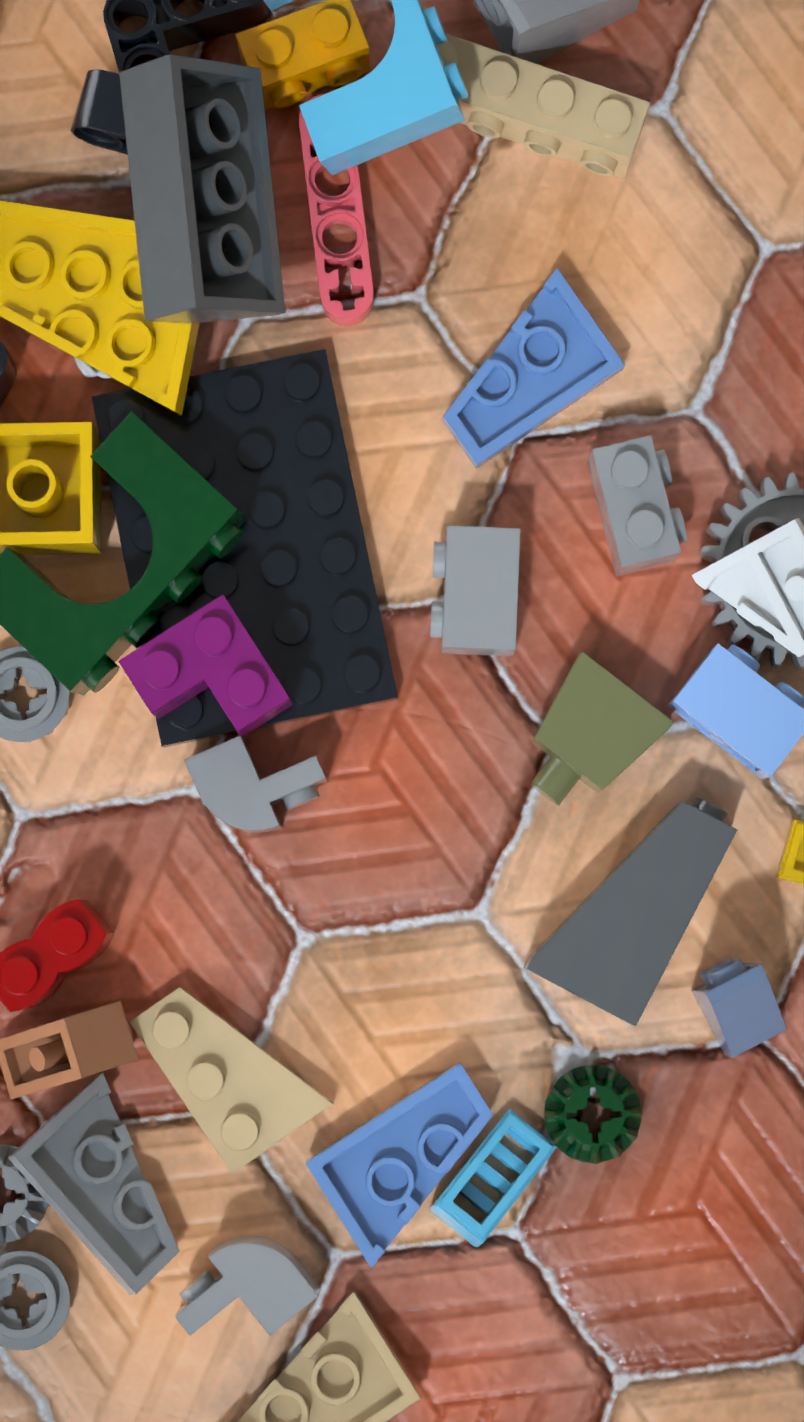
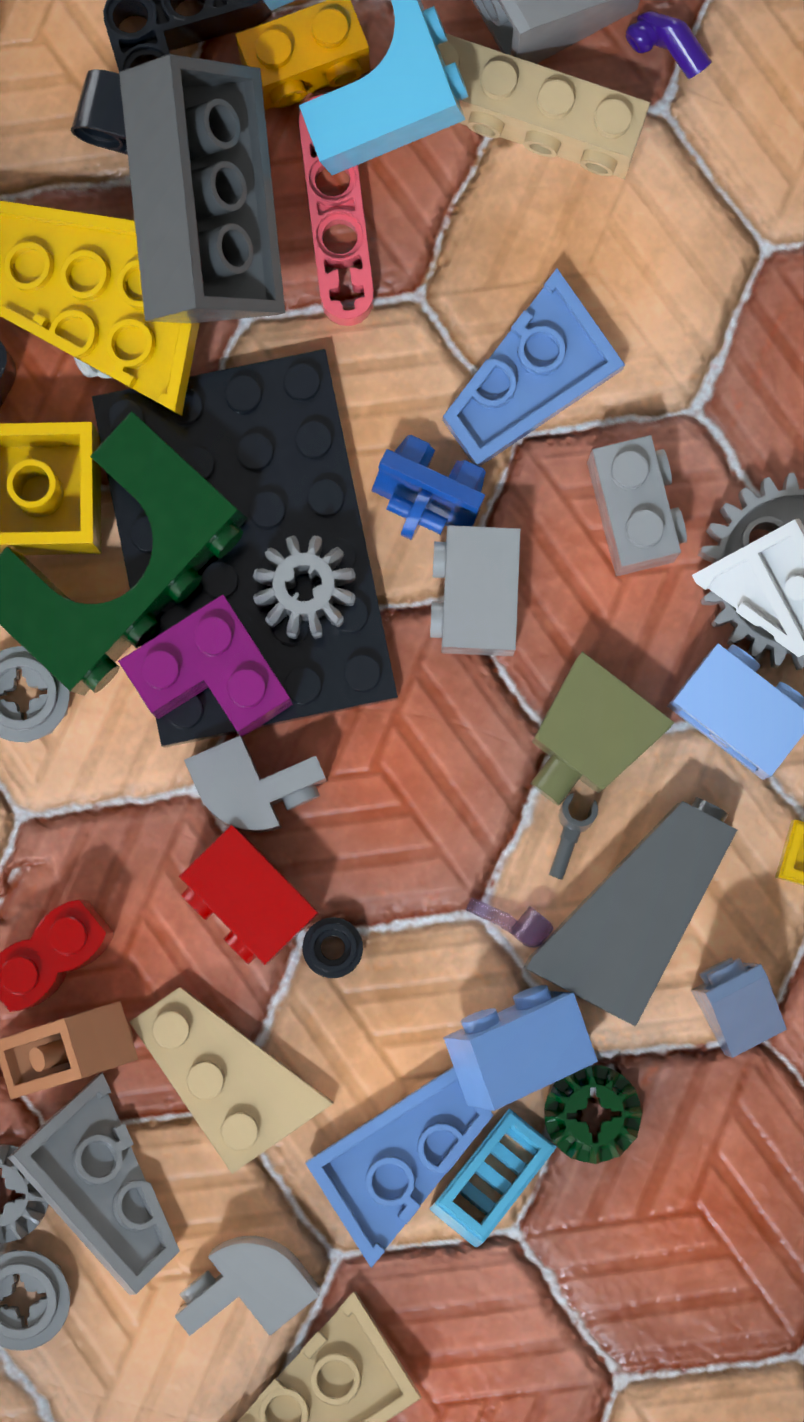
none -> red brick [179,825,320,965]
none -> light grey gear [253,536,356,639]
none -> black plate [302,917,363,978]
none -> blue hips [372,435,486,540]
none -> medium blue brick [443,985,598,1111]
none -> clear purple hand [466,897,553,948]
none -> dark grey hand [549,793,598,880]
none -> dark purple arm [626,11,712,79]

